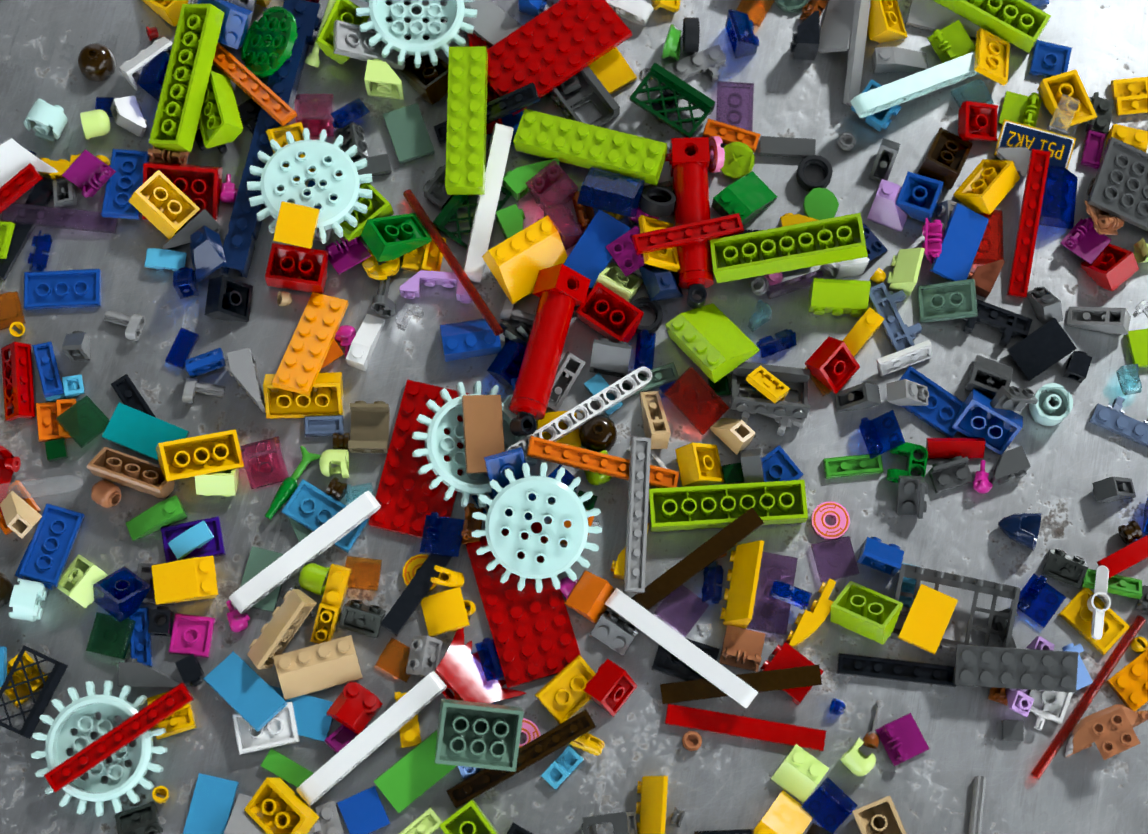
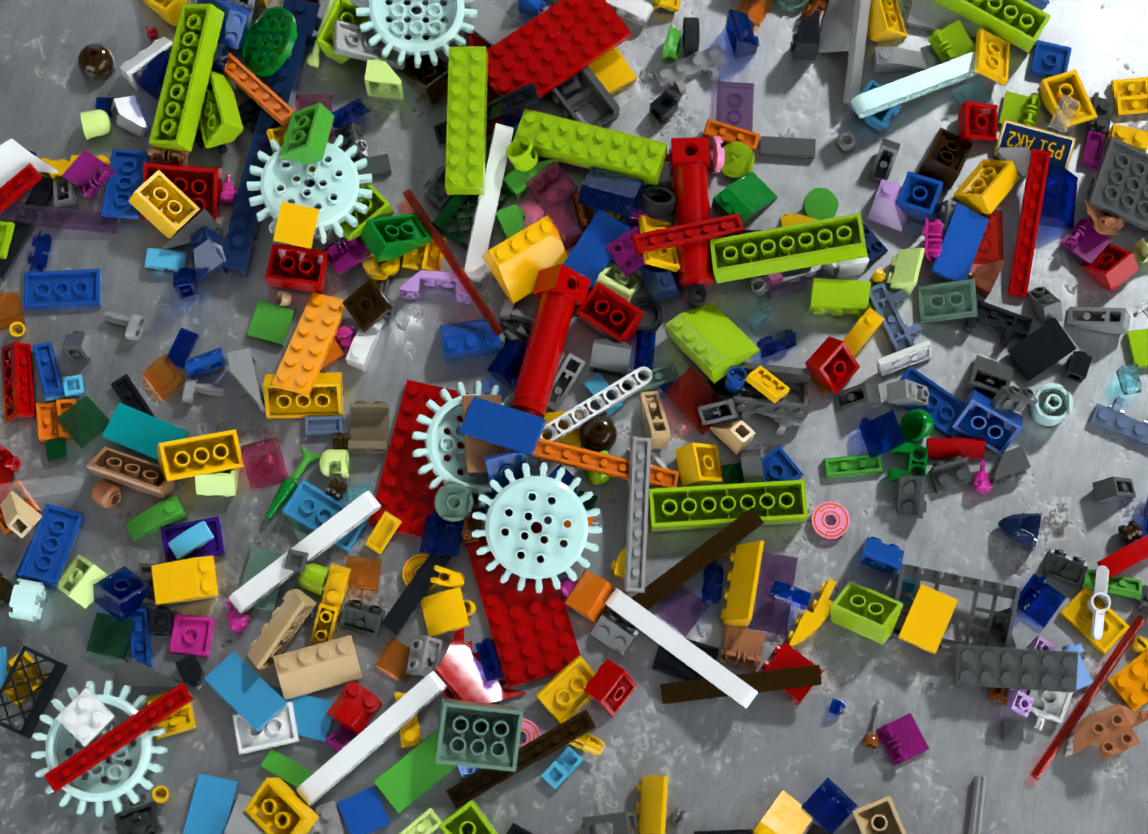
light aqua brick [24,99,68,142] -> none
black slope [204,275,253,322] -> none
sand green tile [383,103,435,164] -> none
dark green fence [629,62,716,138] -> none
red tile [665,704,826,751] -> none
nougat plate [682,731,702,751] -> none
yellowish green slope [771,744,829,803] -> none
black tyre [796,155,833,192] -> none
clear purple tile [811,536,859,583] -> none
black tile [837,653,956,687] -> none
yellowish green helmet [839,737,876,776] -> none
none -> white plate [56,688,116,747]
none -> clear orange piece [143,354,186,400]
none -> tile [213,43,229,70]
none -> bright green tile [247,300,295,347]
none -> bright green slope [280,103,334,164]
none -> dark grey tile [284,549,309,573]
none -> dark brown tile [342,278,393,332]
none -> yellow tile [364,511,402,555]
none -> sand green tile [434,482,474,522]
none -> blue tile [459,396,546,456]
none -> lime helmet [506,136,538,172]
none -> dark grey slope [697,398,738,426]
none -> blue wheel [725,366,747,393]
none -> green hat [900,409,934,441]

